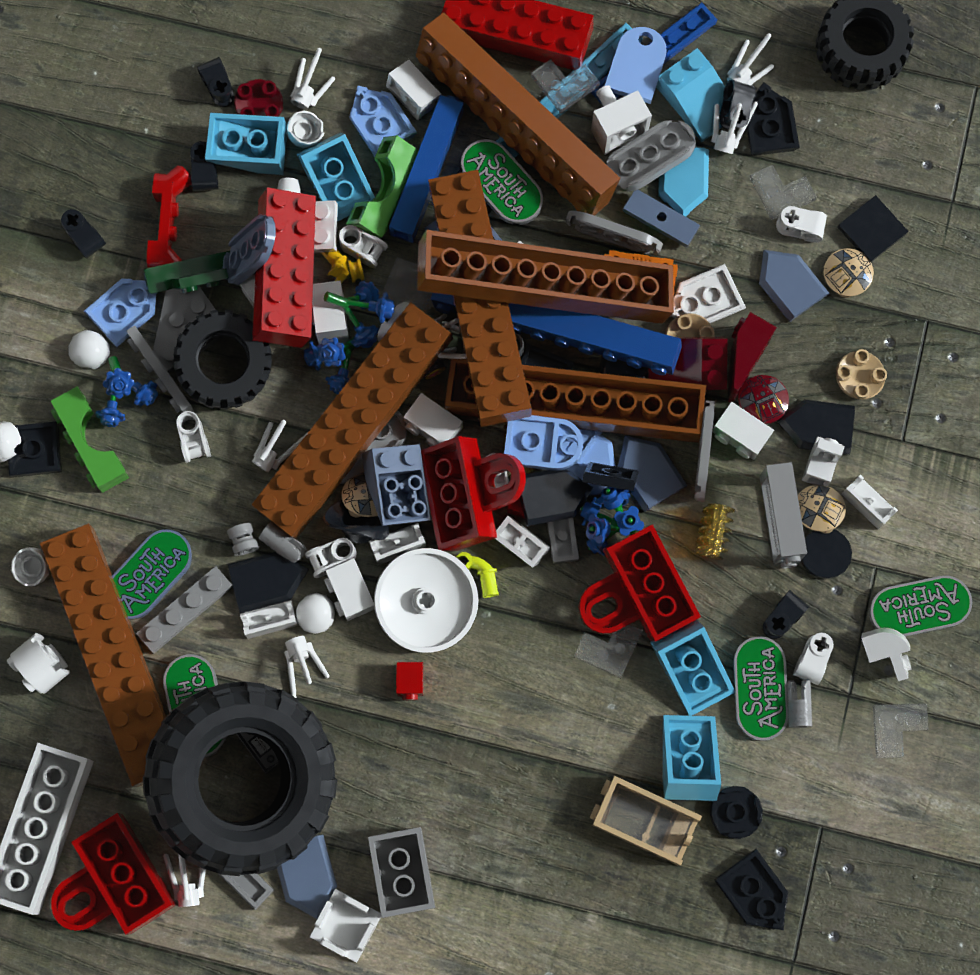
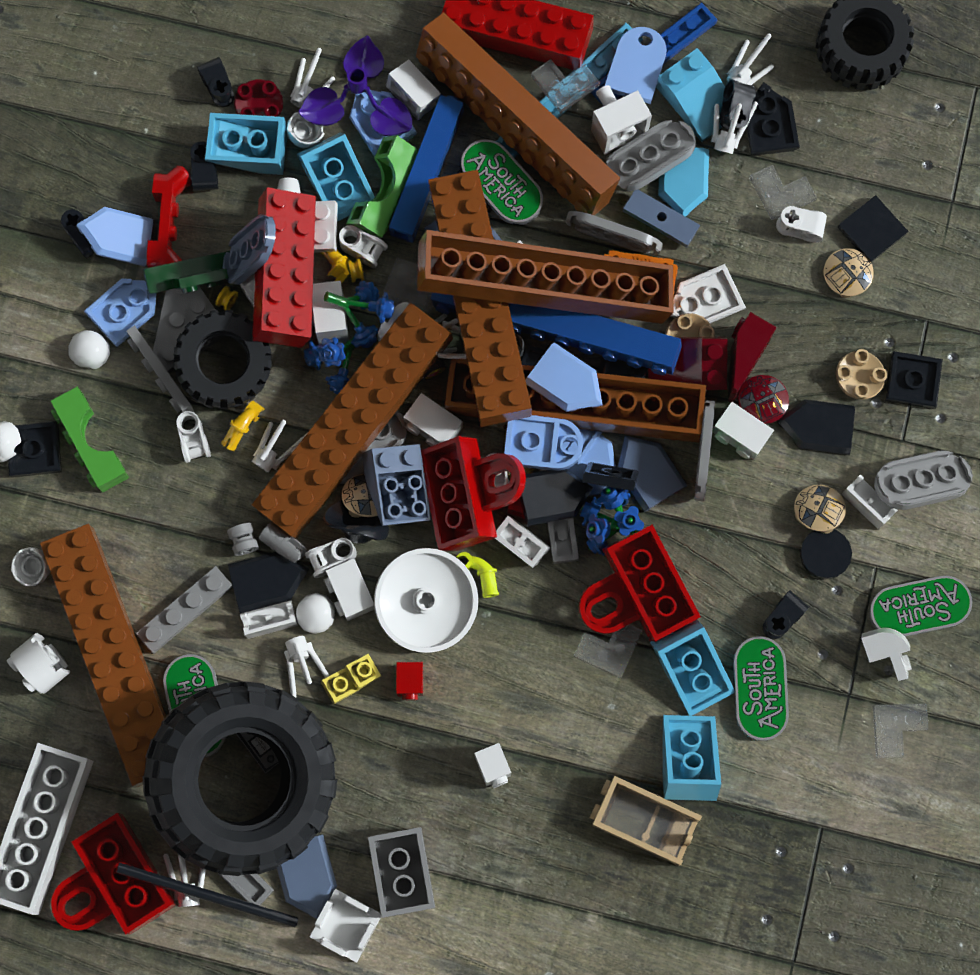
blue plant [95,356,158,428] -> none
tile [112,530,192,619] -> none
white hinge [369,523,426,565] -> none
clear yellow piece [694,503,735,560] -> none
black tile [710,786,763,839] -> none
black tile [714,848,789,930] -> none
sand blue tile [759,250,829,322] -> none
light grey window [759,462,807,569] -> none
light grey hinge [787,679,812,728] -> none
white piece [793,633,834,685] -> none
white brick [802,437,845,486] -> none
none -> light blue tile [76,207,153,267]
none -> black piece [116,862,298,928]
none -> yellow bush [215,286,238,310]
none -> yellow piece [221,400,265,451]
none -> dark purple plant [299,35,412,136]
none -> light yellow slope [321,654,381,705]
none -> white brick [474,743,511,789]
none -> light blue tile [525,343,602,412]
none -> light grey tile [874,451,973,510]
none -> black tile [885,351,943,409]

